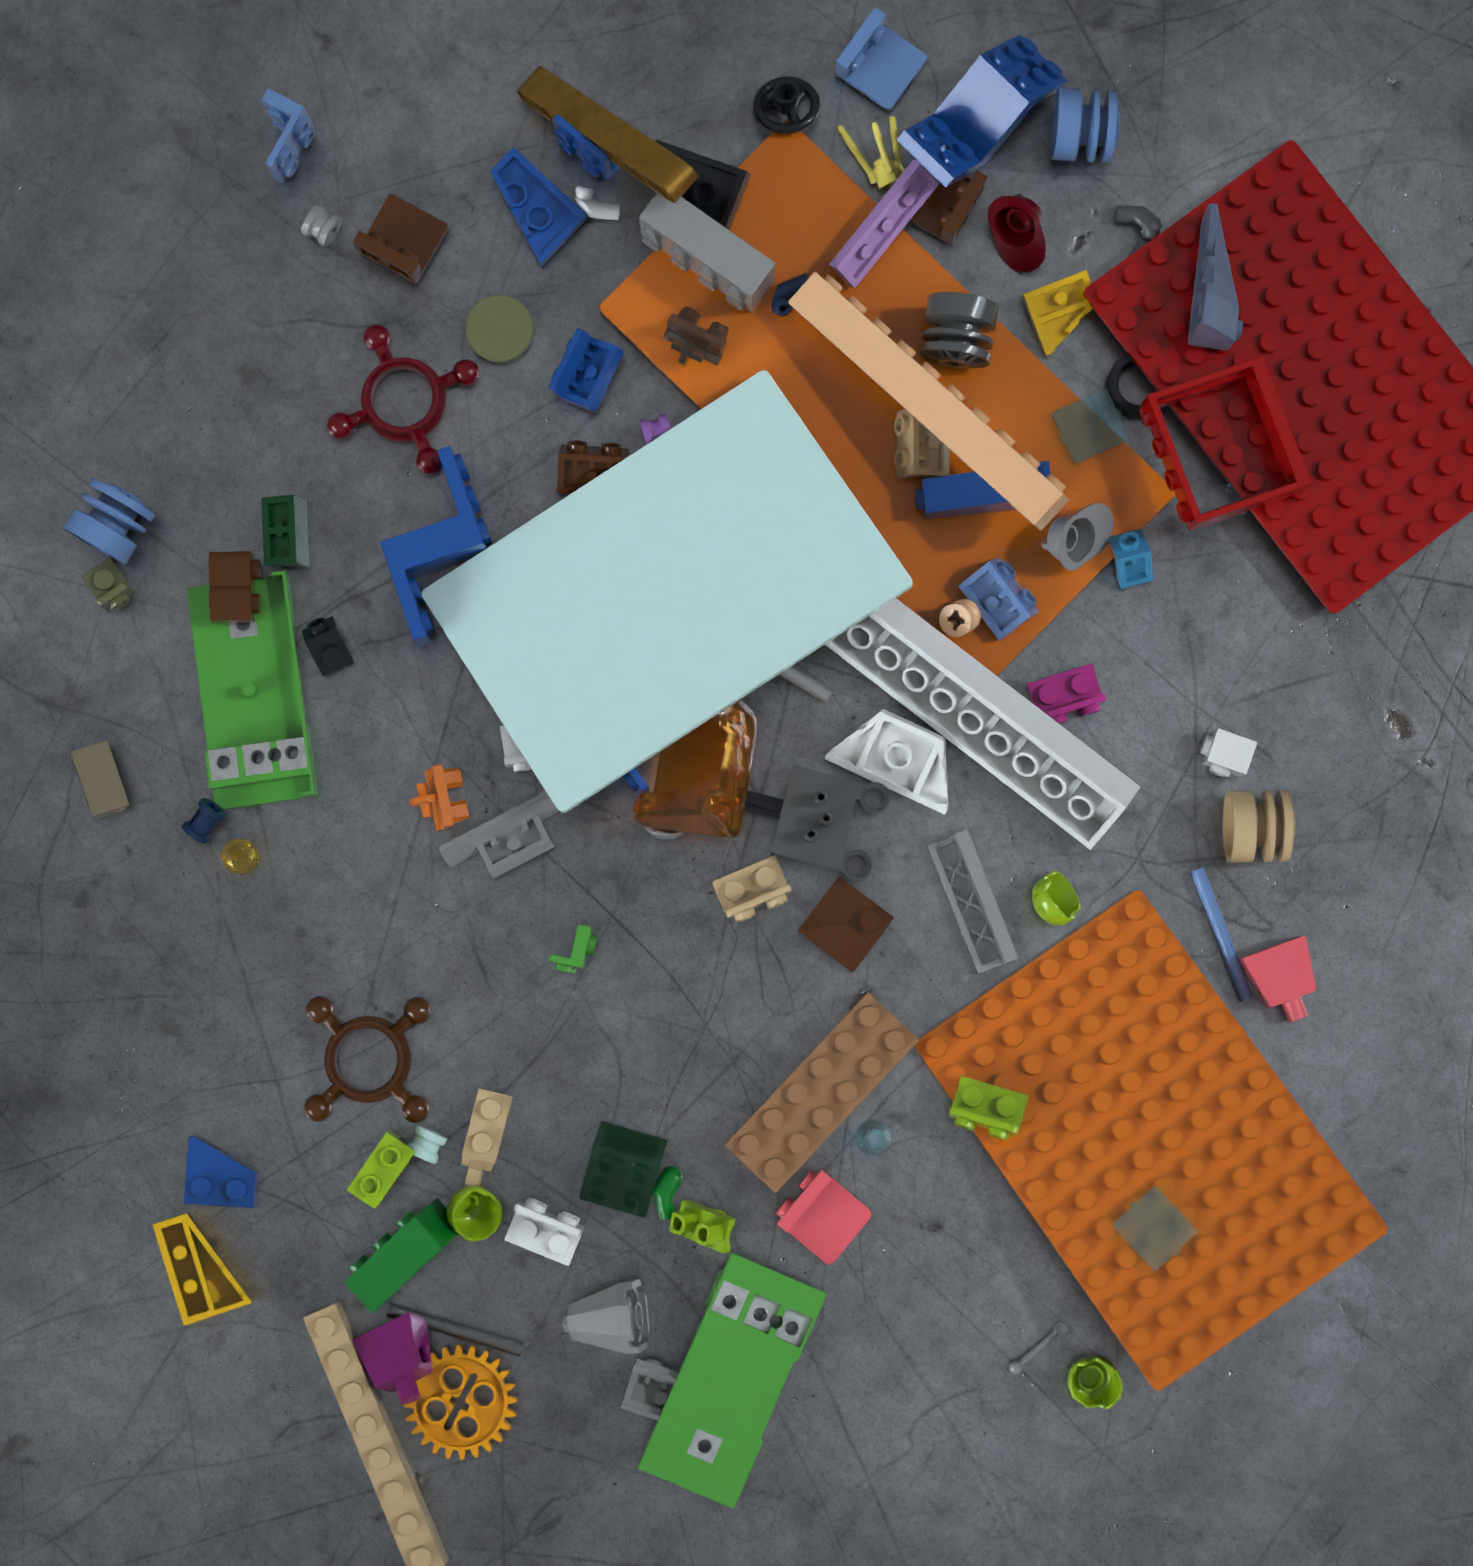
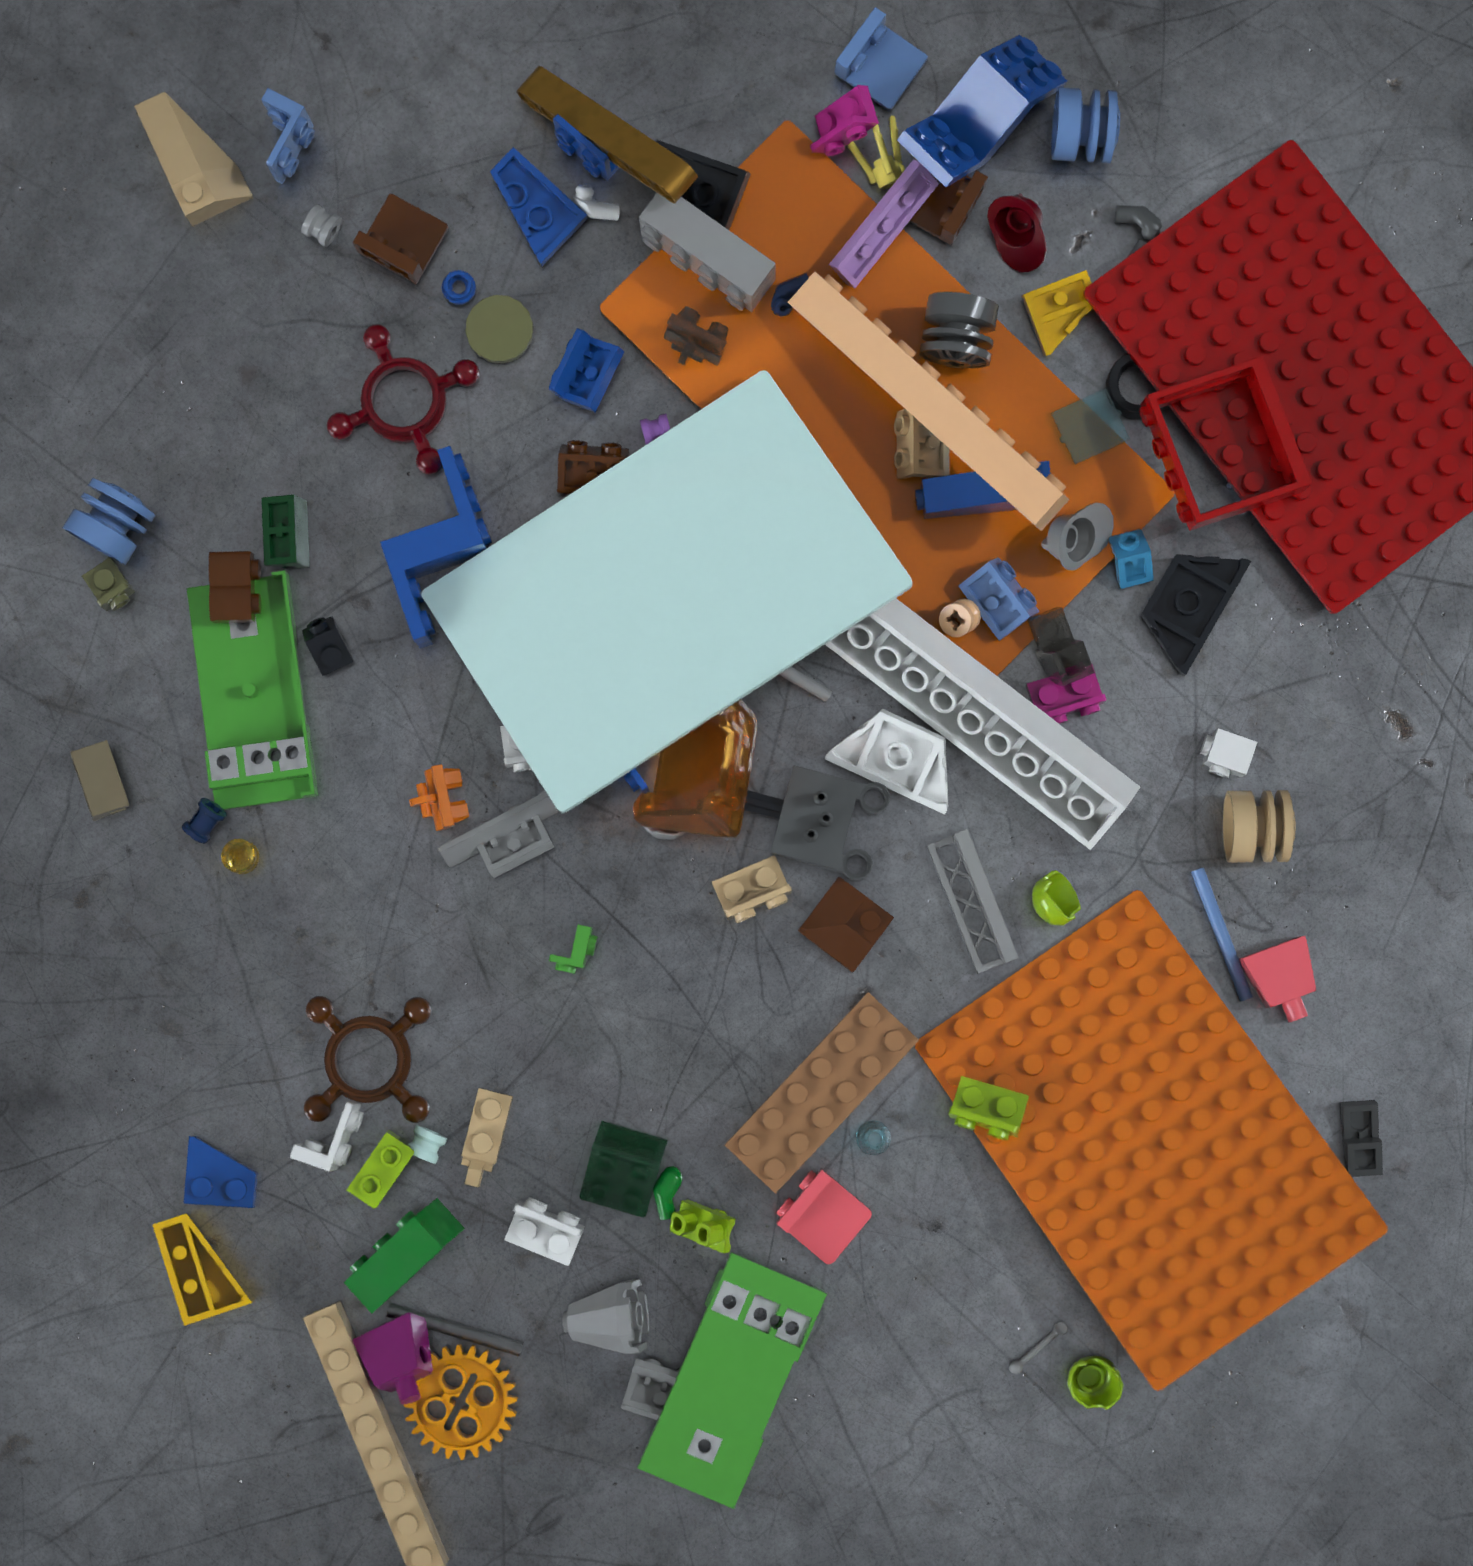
lime hair [446,1185,503,1242] -> none
black piece [753,76,820,134] -> none
clear light blue piece [1112,1186,1198,1272] -> none
sand blue wedge [1187,203,1243,351] -> none
none -> tan wedge [134,92,253,226]
none -> white bracket [289,1101,364,1171]
none -> blue plate [442,270,476,305]
none -> dark pink bracket [810,85,879,156]
none -> clear smoke brick [1028,607,1095,686]
none -> black wing [1141,554,1251,676]
none -> dark grey slope [1340,1100,1383,1177]

